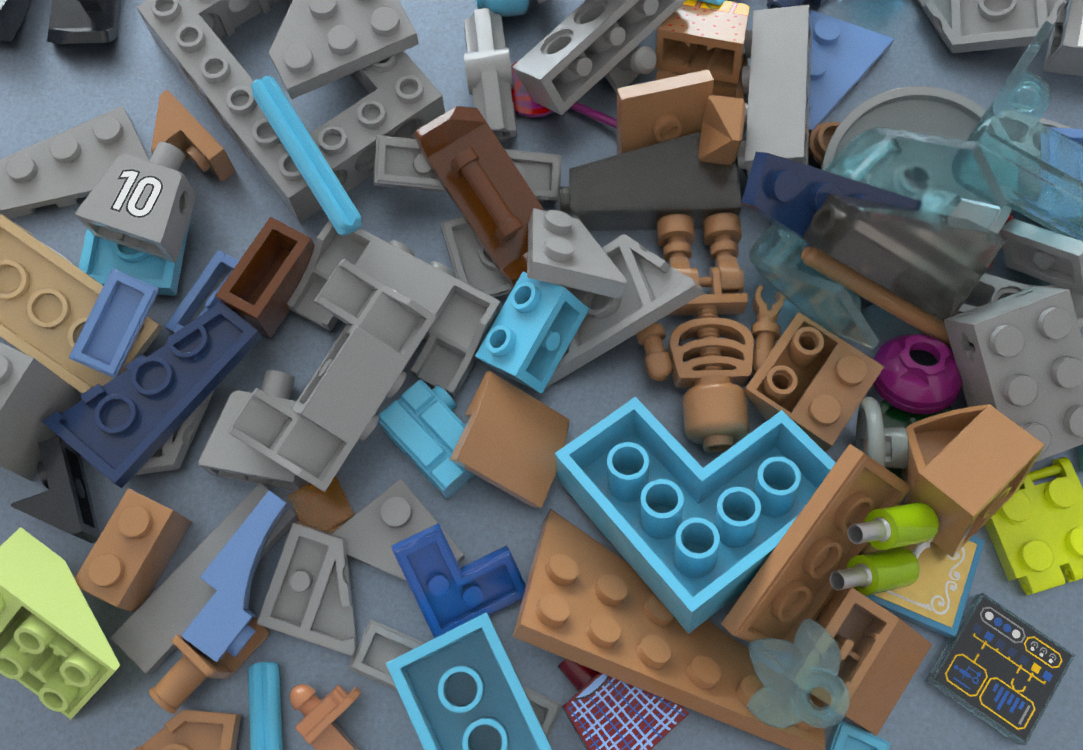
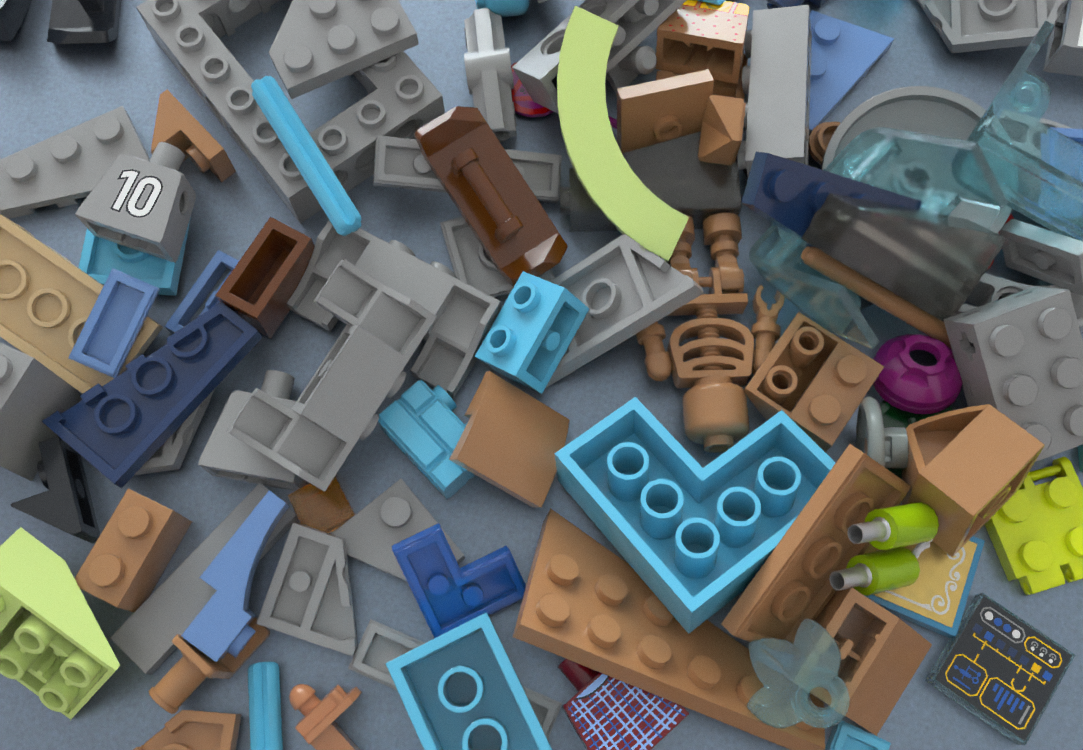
light grey wing [527,208,627,299] -> none
none -> yellowish green tile [557,6,689,263]

